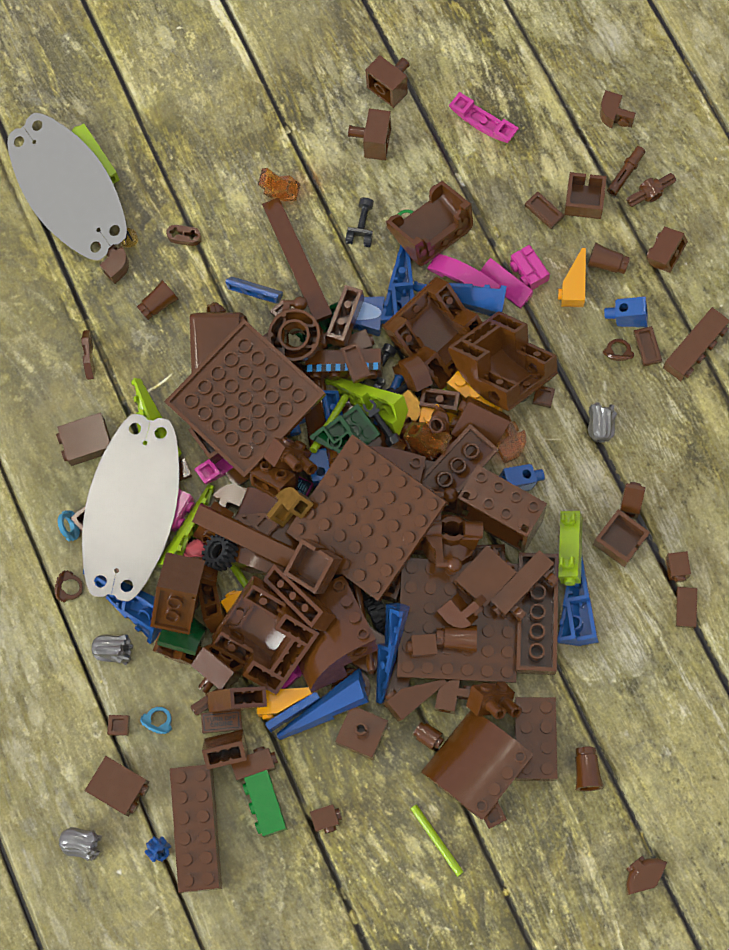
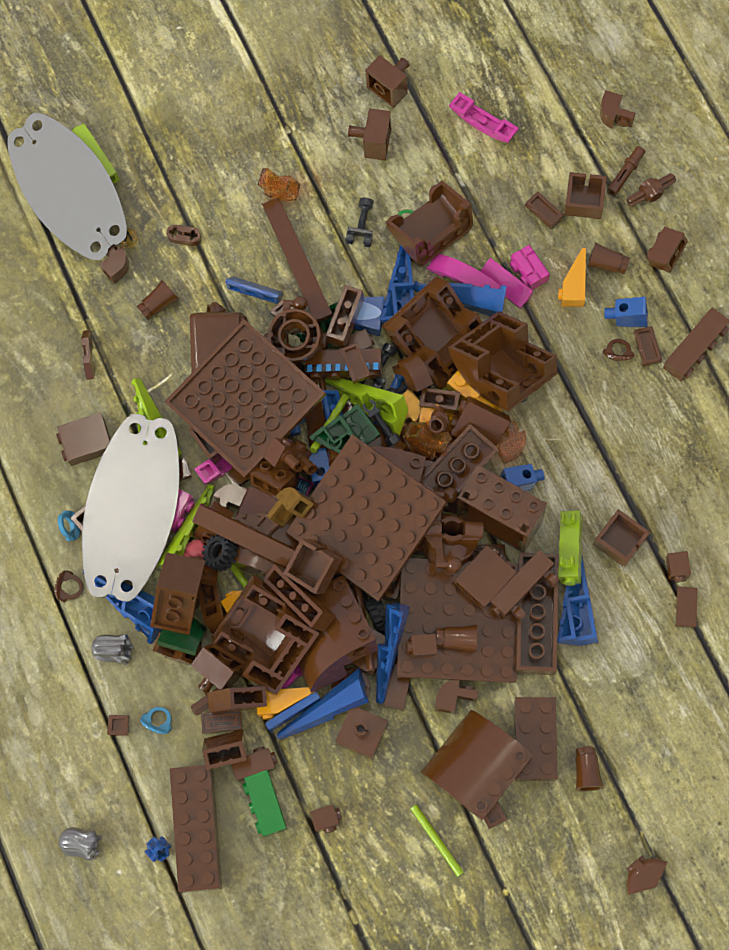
reddish brown brick [84,756,150,817] -> none
reddish brown slope [383,679,446,722] -> none
reddish brown brick [413,722,444,750] -> none
reddish brown brick [437,593,487,628] -> none
reddish brown brick [466,681,522,719] -> none
reddish brown tile [532,386,555,408] -> none
flat silver piece [588,402,617,443] -> none
reddish brown slope [619,482,646,519] -> none

